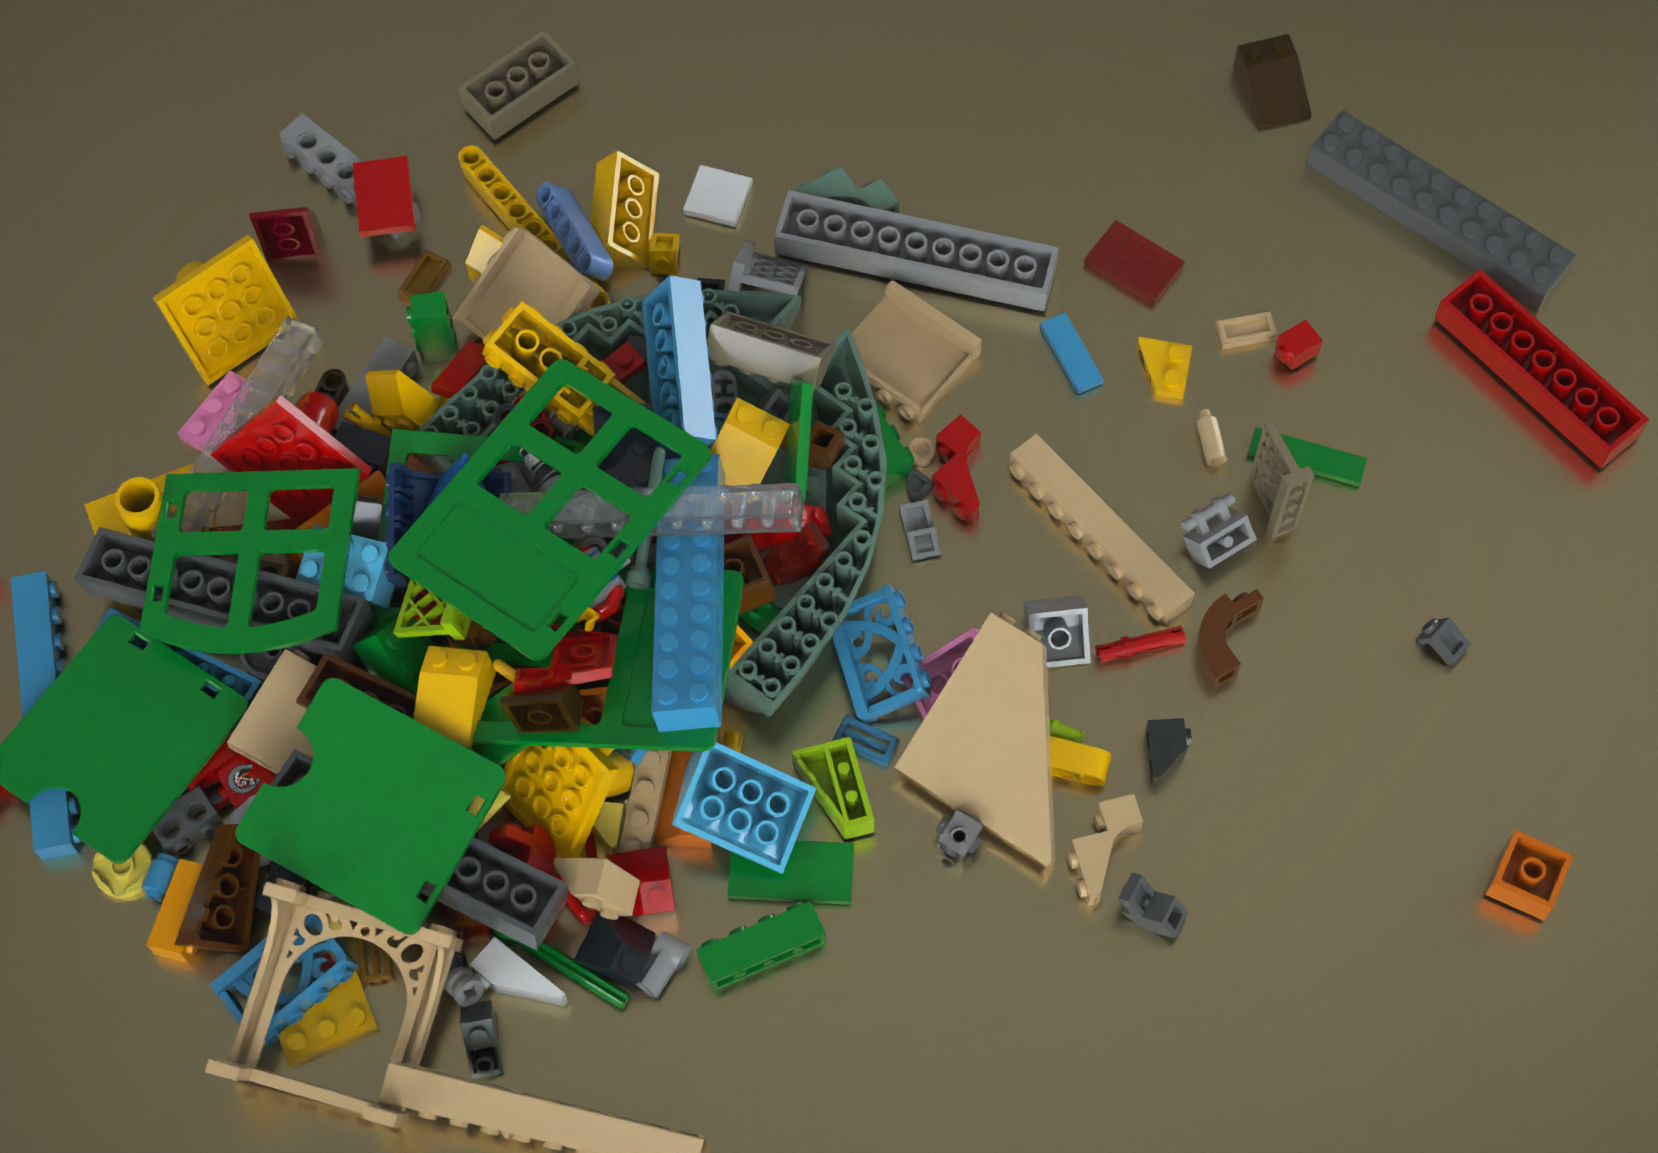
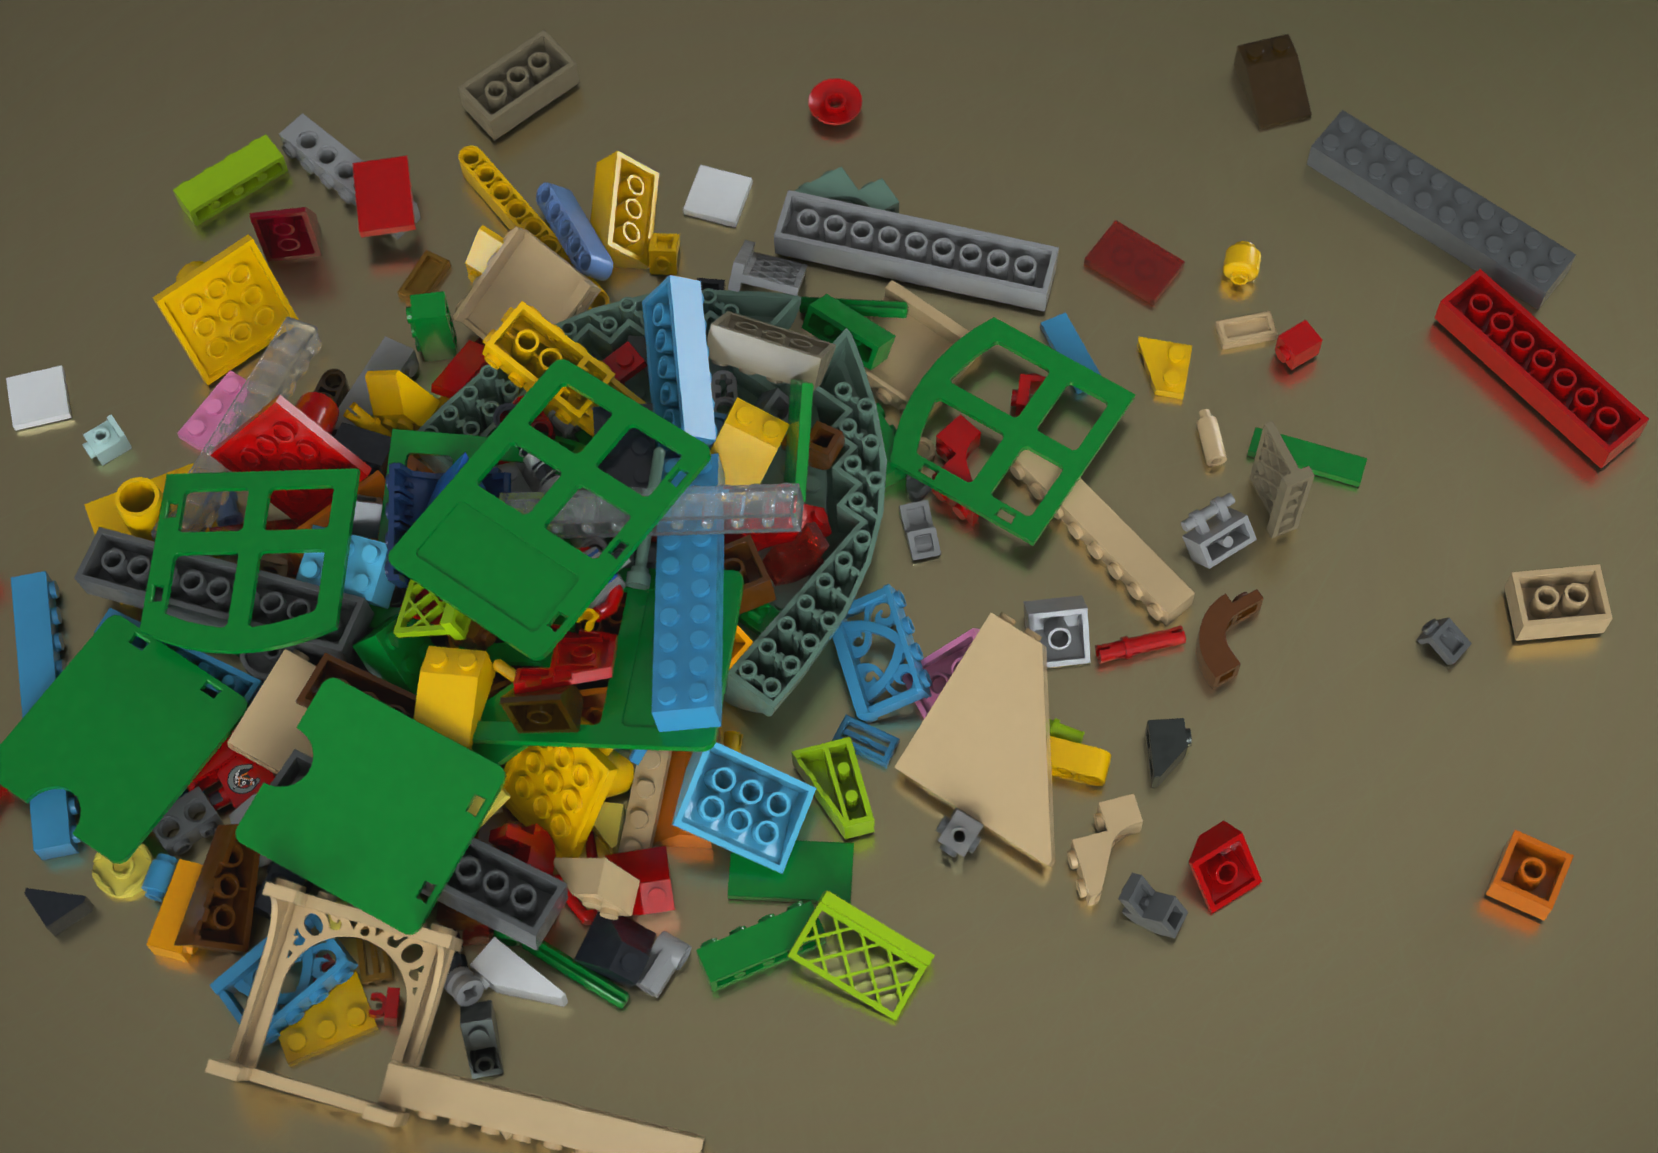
none -> white tile [6,365,72,431]
none -> black slope [24,888,94,936]
none -> light aqua brick [82,415,132,466]
none -> lime brick [173,134,289,226]
none -> medium blue bush [212,491,244,528]
none -> red tile [369,987,400,1027]
none -> lime fence [787,890,935,1021]
none -> green axle [799,296,909,318]
none -> green brick [801,294,896,371]
none -> red dish [808,78,862,125]
none -> green window [890,317,1136,546]
none -> red bracket [1011,373,1046,417]
none -> red slope [1189,820,1263,913]
none -> yellow head [1223,241,1261,285]
none -> tan brick [1504,564,1613,641]

